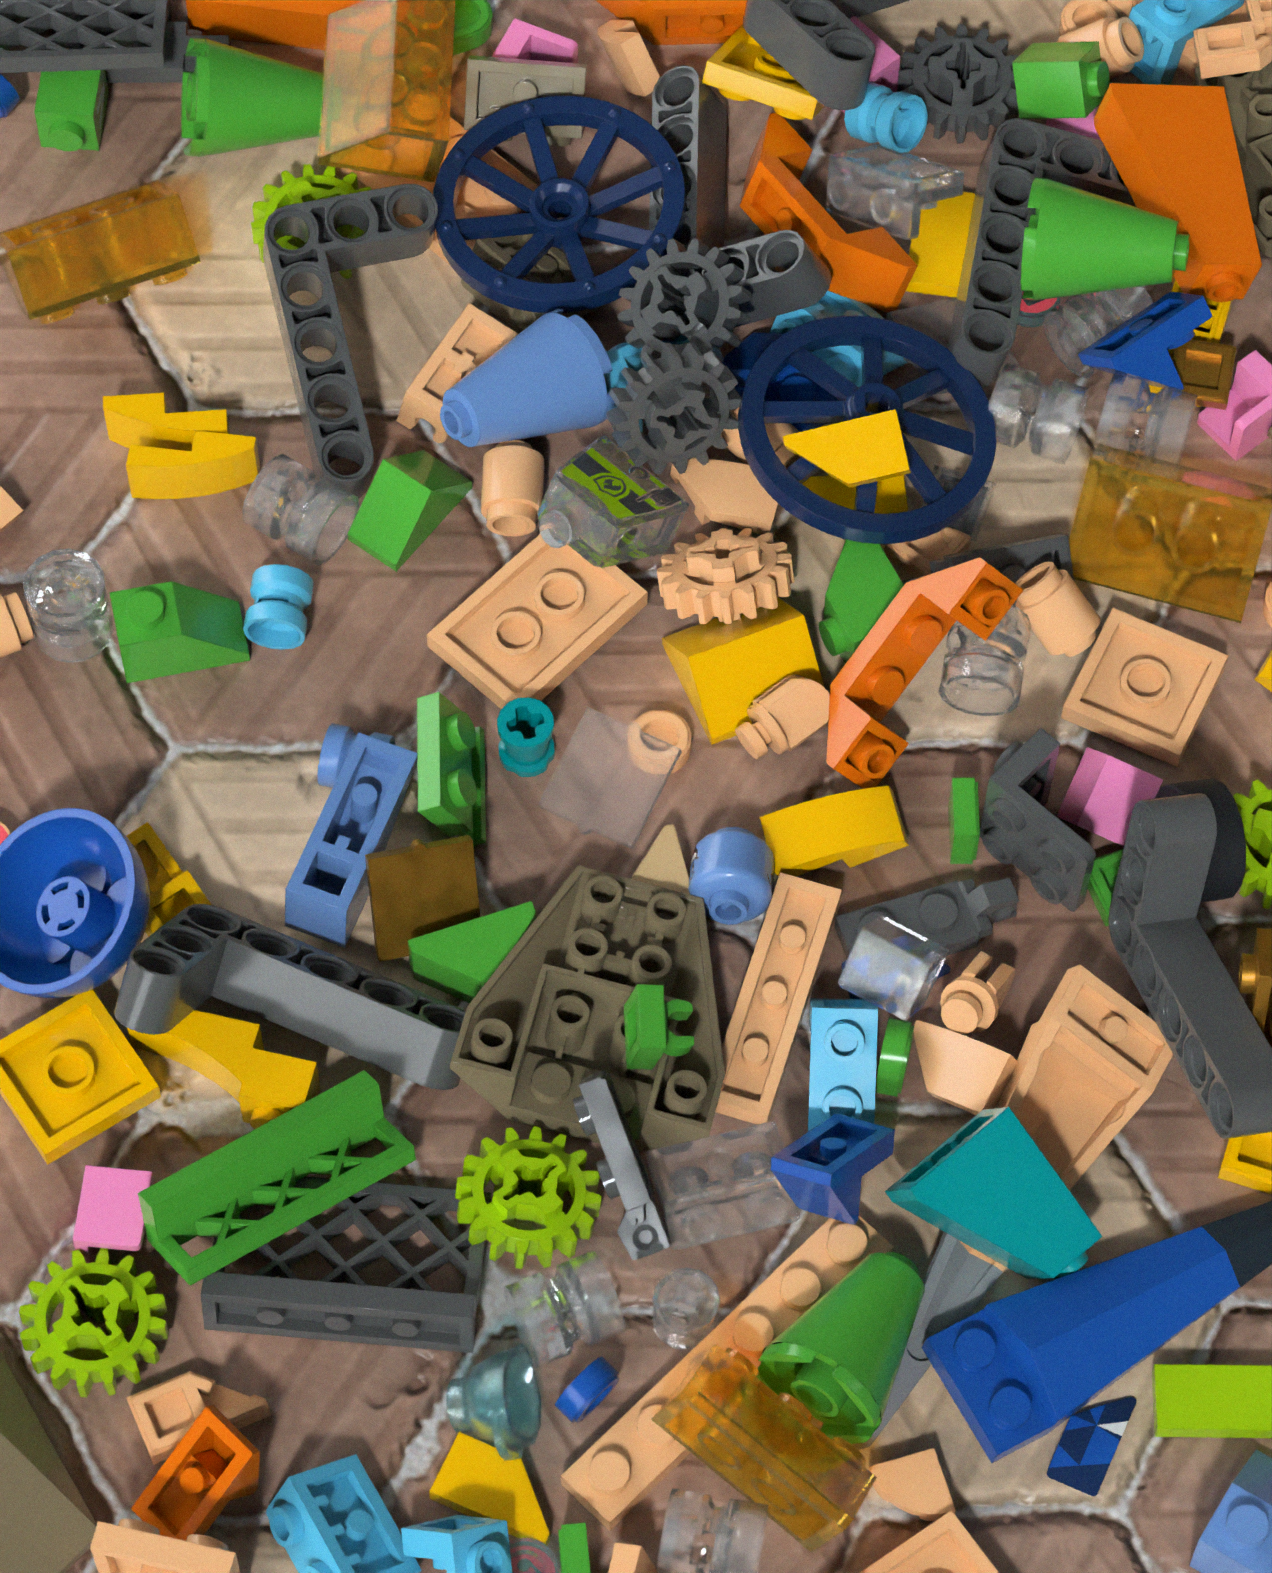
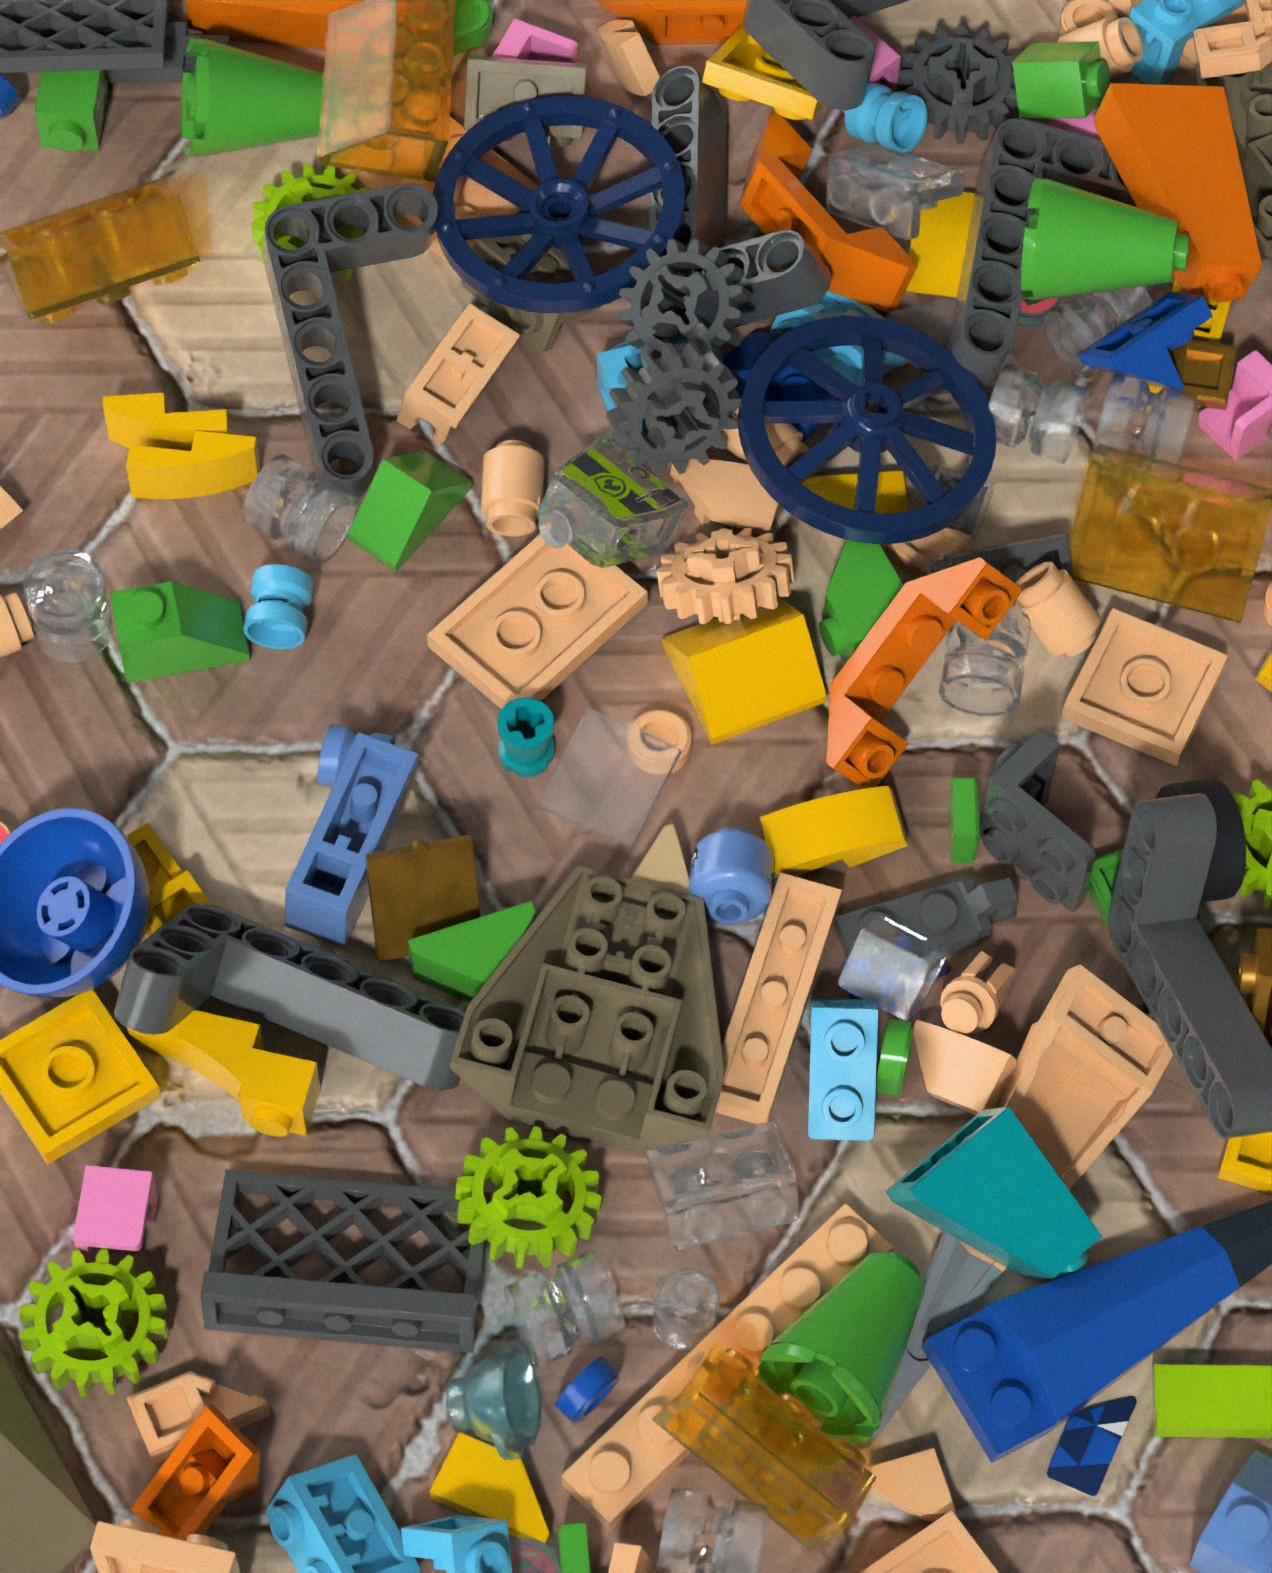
bright green fence [138,1070,416,1286] -> none
bright green plate [417,692,486,846] -> none
medium blue cone [440,309,615,447] -> none
hinge [573,1070,671,1260] -> none
bright green tile [624,984,694,1070] -> none
light nougat arm [735,674,830,760] -> none
blue slope [771,1113,895,1224] -> none
yellow tile [783,409,911,488] -> none
bright pink panel [1057,747,1163,846] -> none

